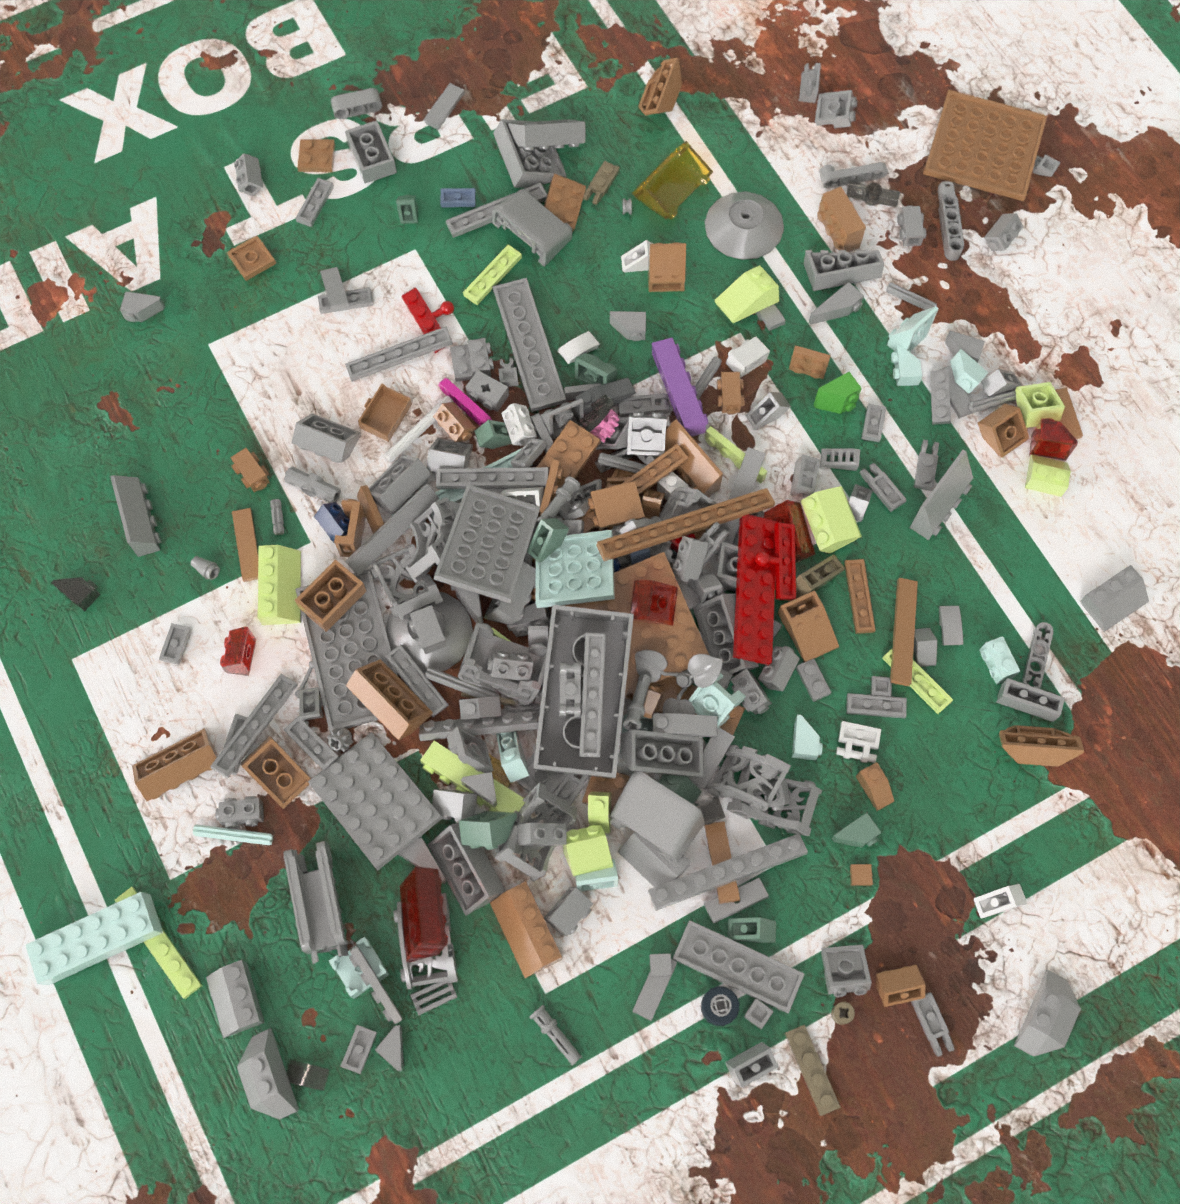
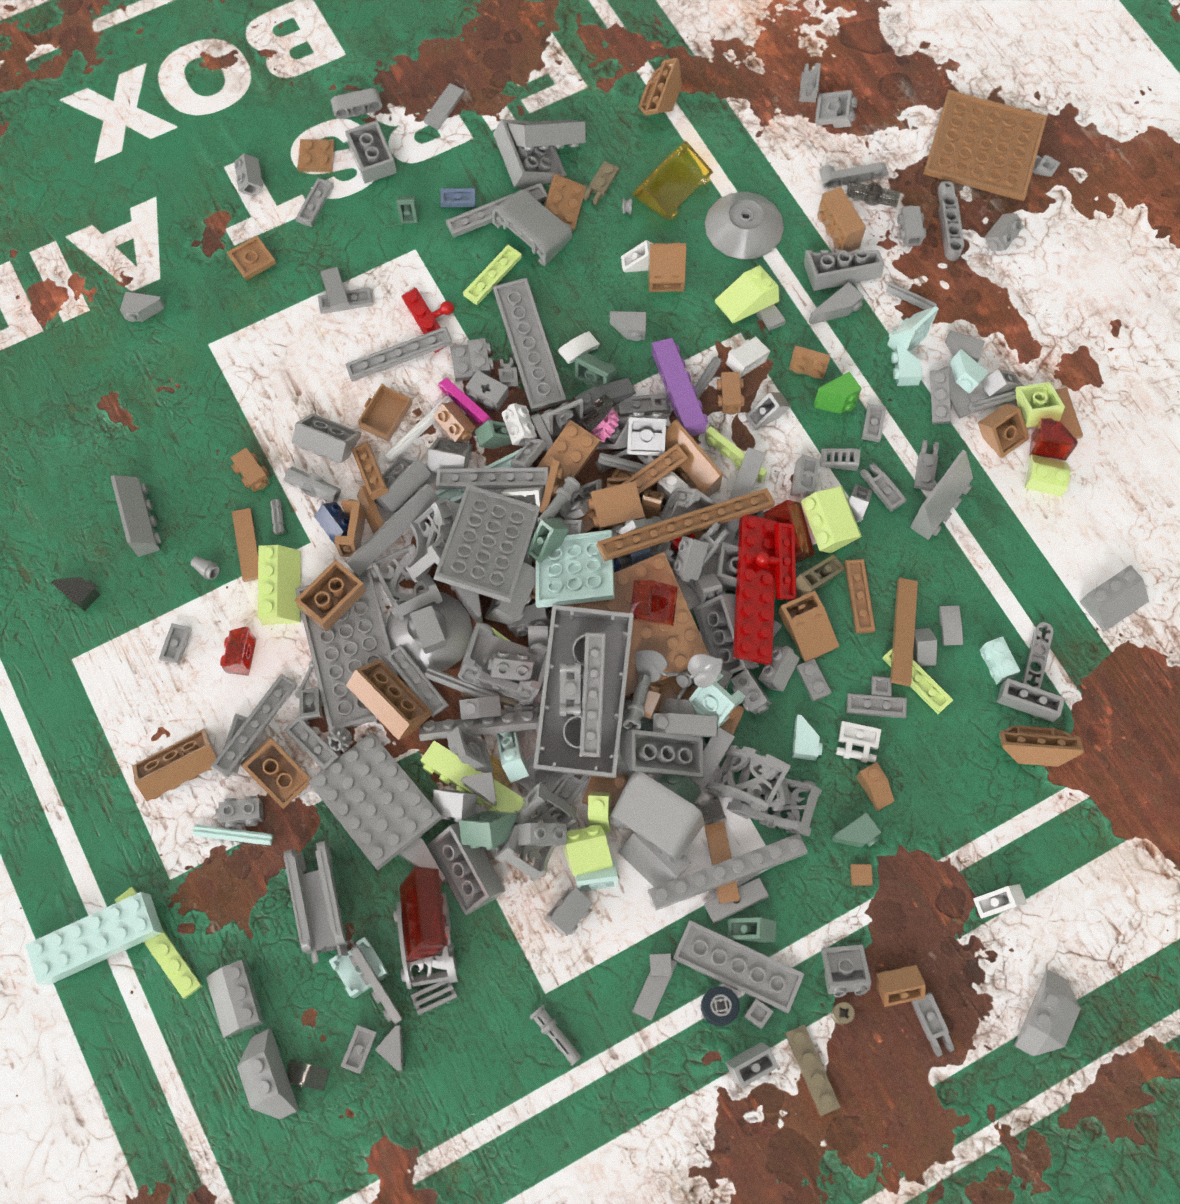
medium nougat slope [490,881,562,979] -> none
light grey tile [564,383,601,401] -> none
none -> medium nougat tile [351,441,389,501]

